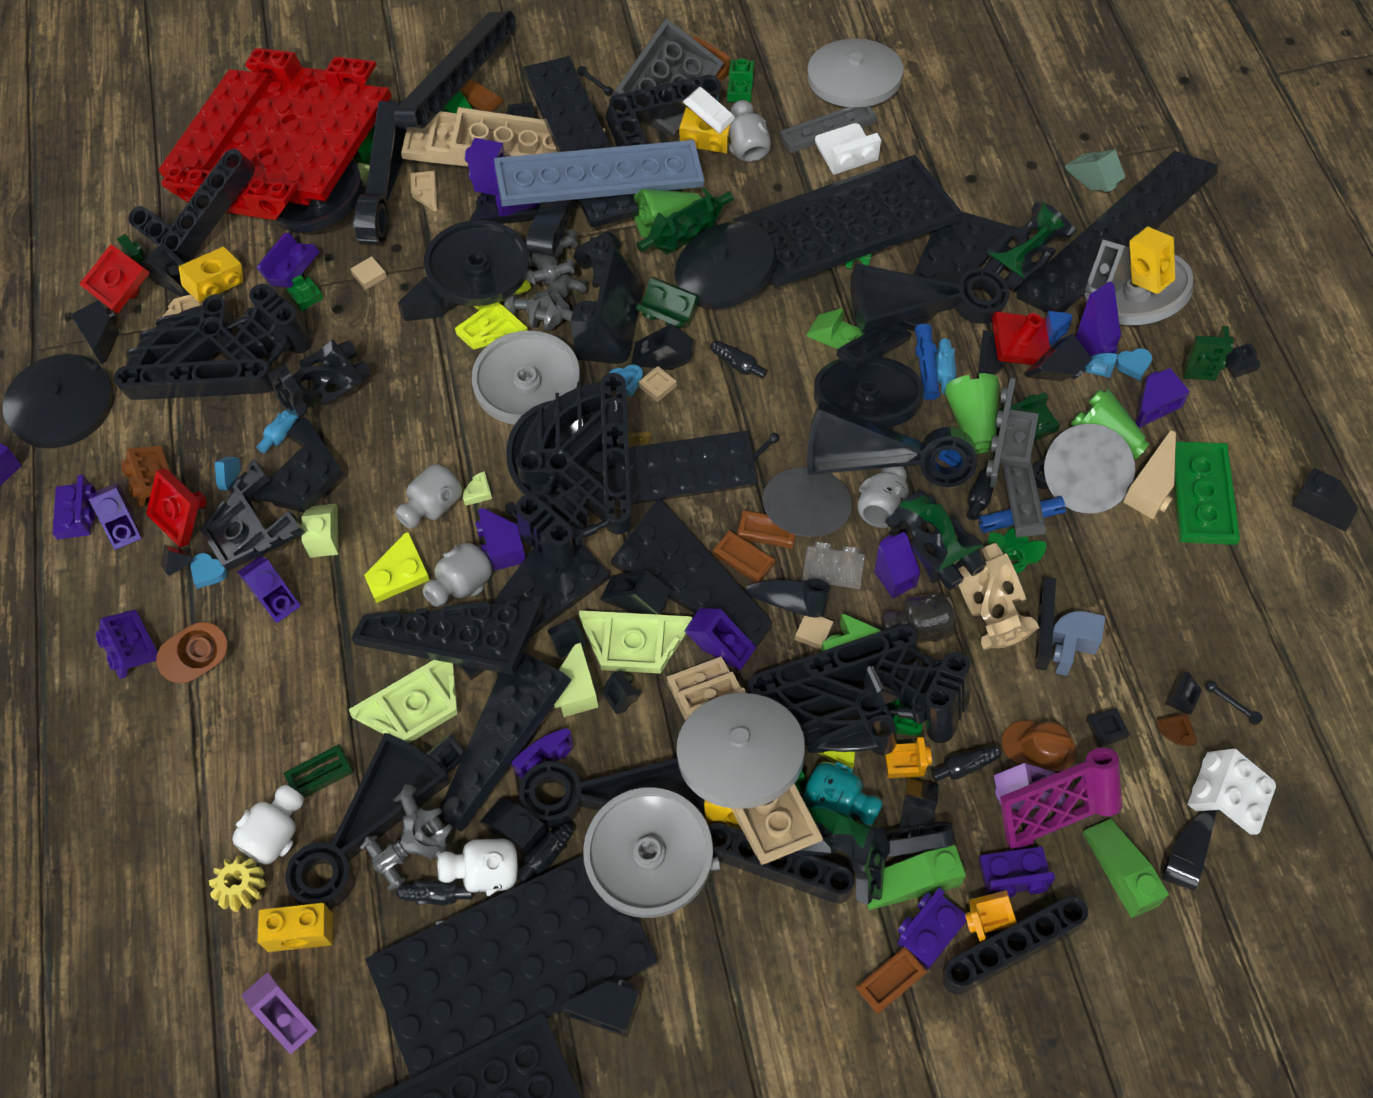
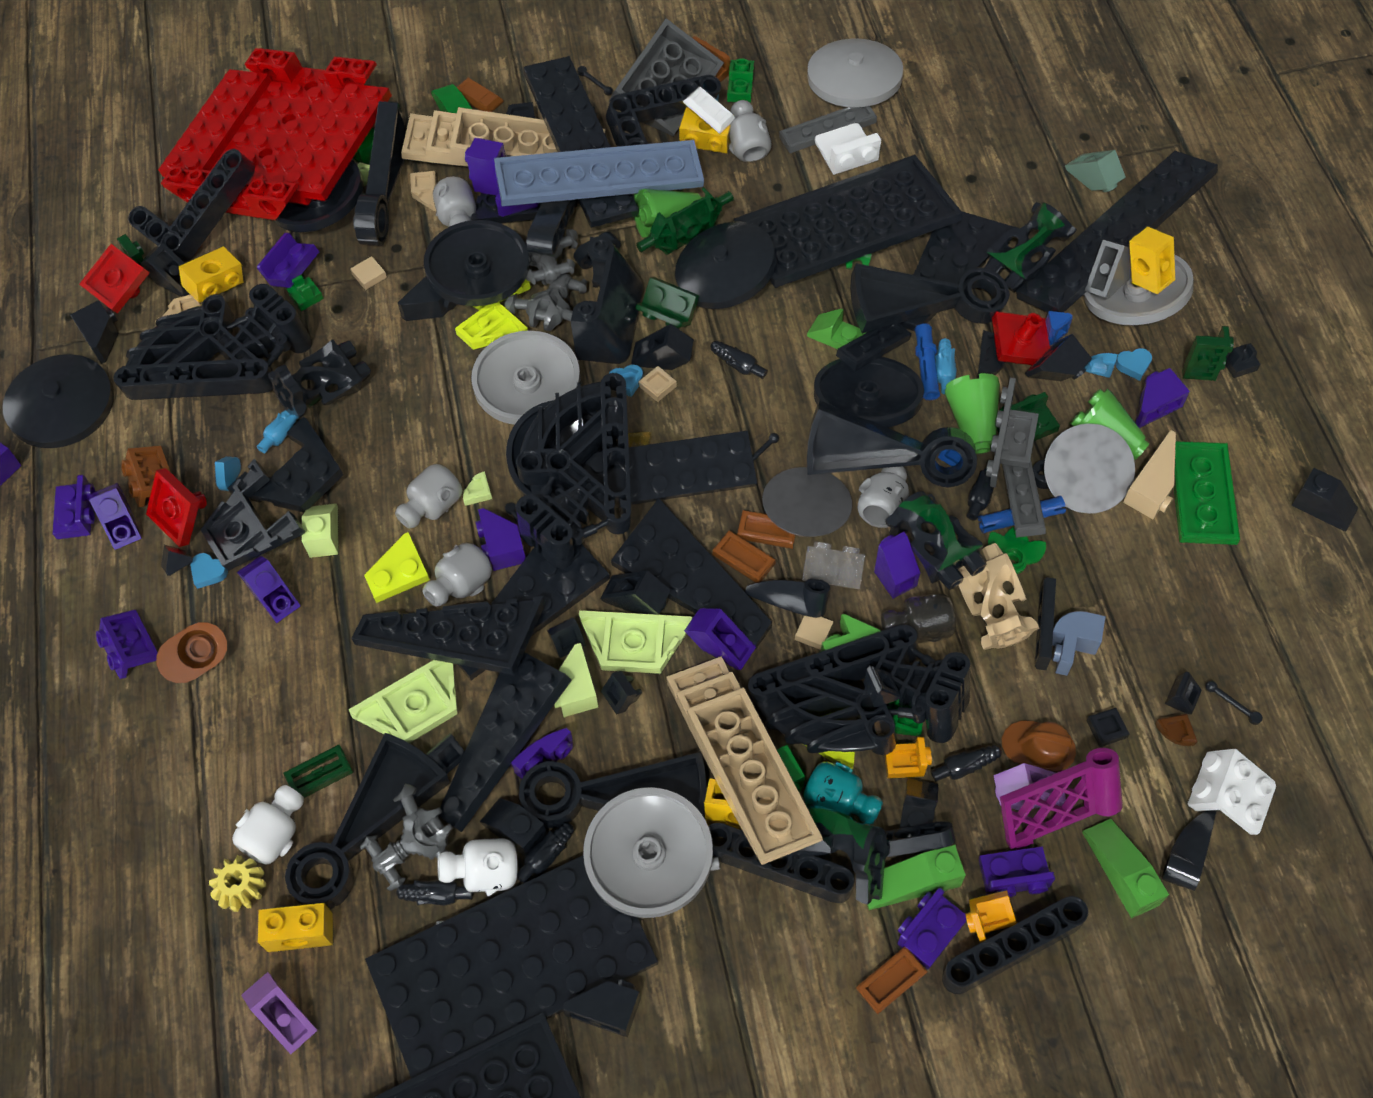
black beam [394,11,516,129] -> none
light grey dish [677,693,805,809] -> none
dark purple slope [1076,281,1121,357] -> none
none -> light grey piece [433,176,476,227]

